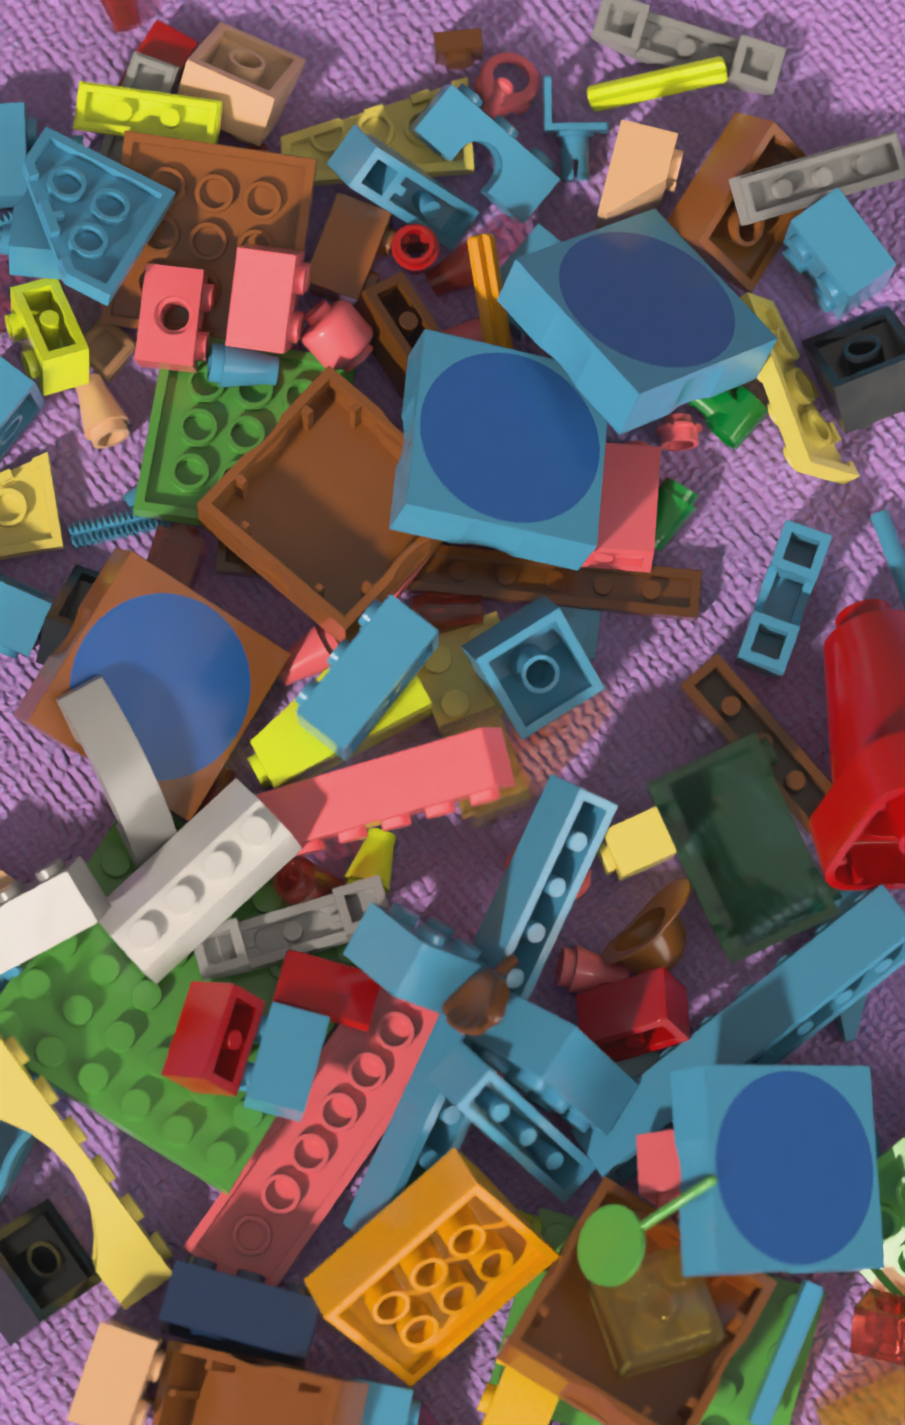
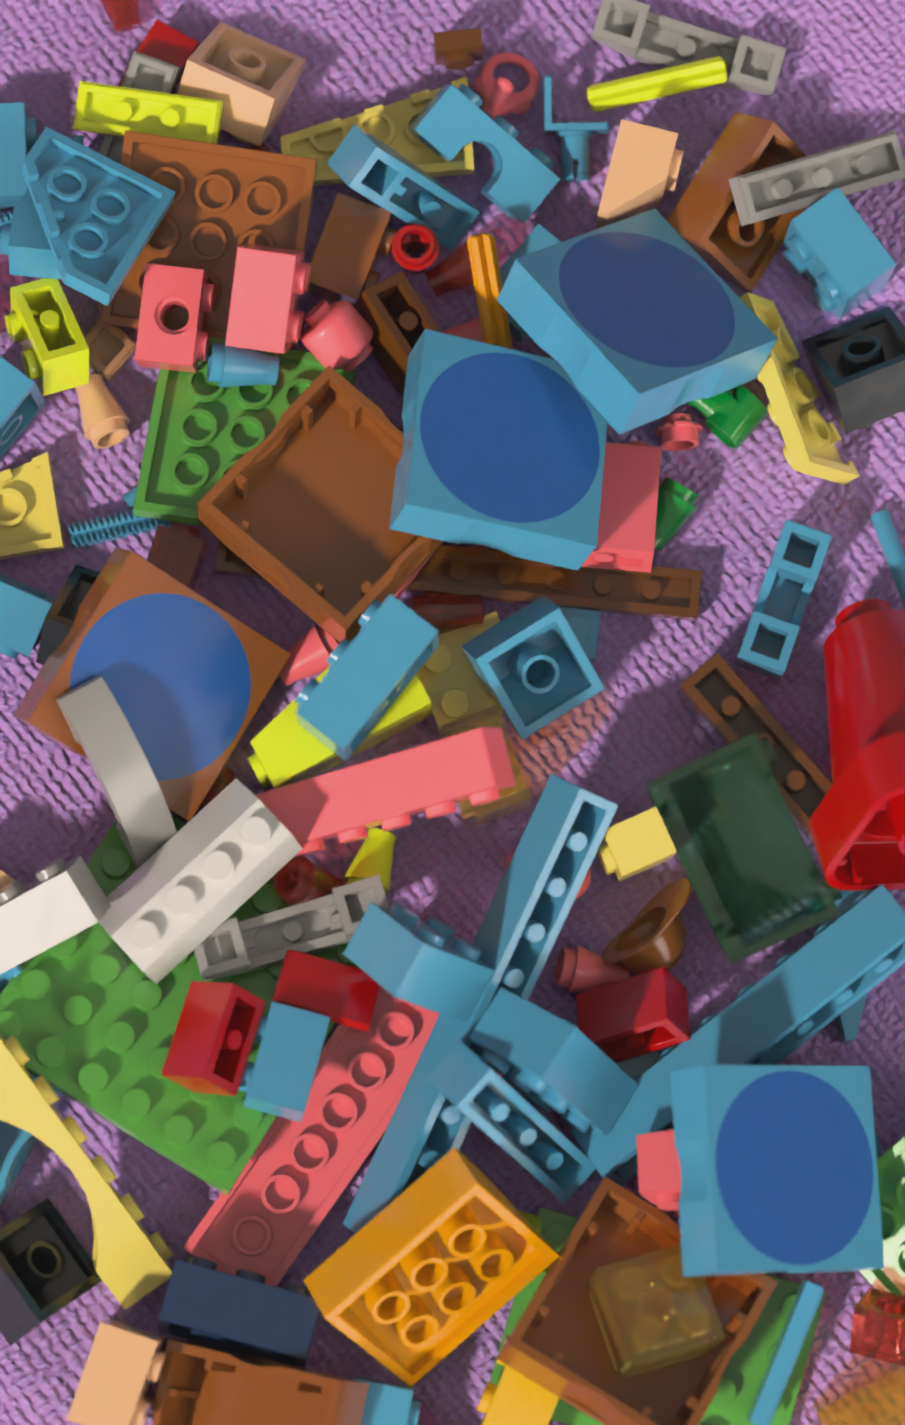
reddish brown piece [442,954,519,1035] -> none
bright green piece [577,1175,717,1287] -> none

